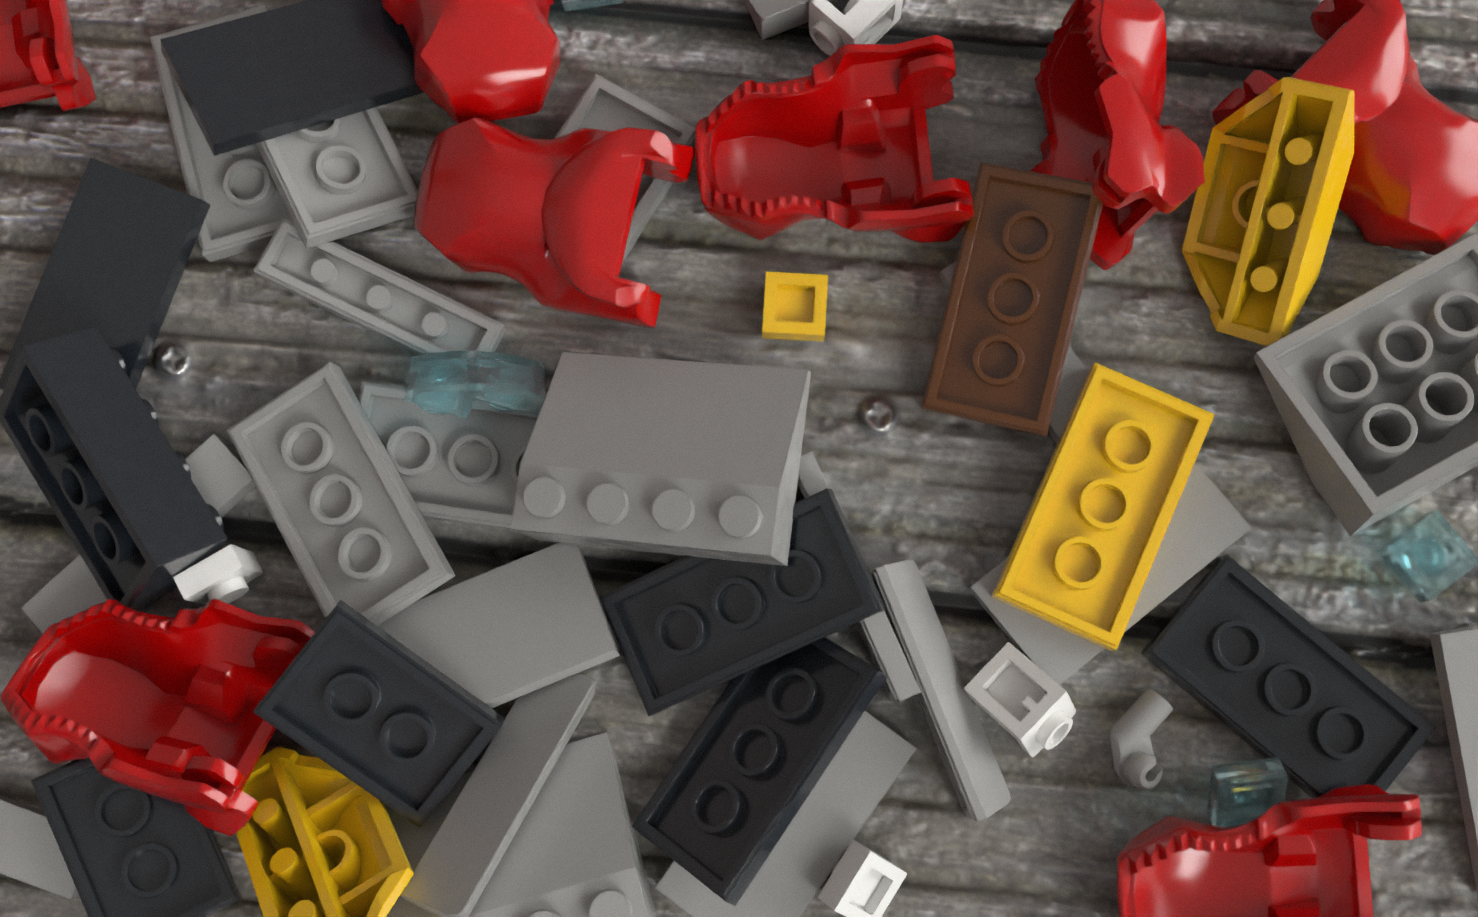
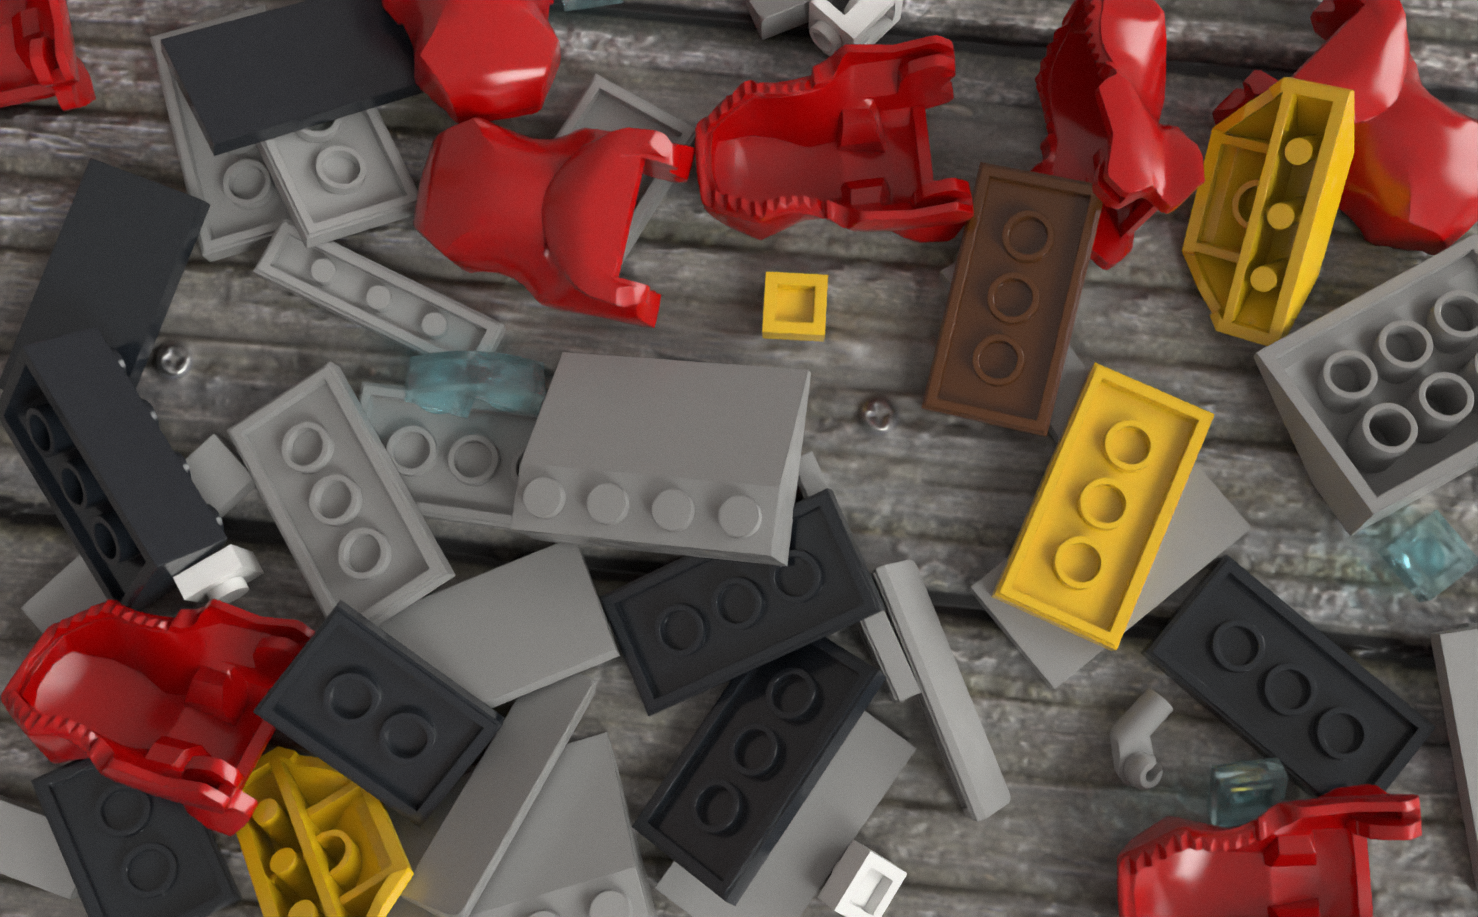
white bracket [963,642,1076,757] -> none

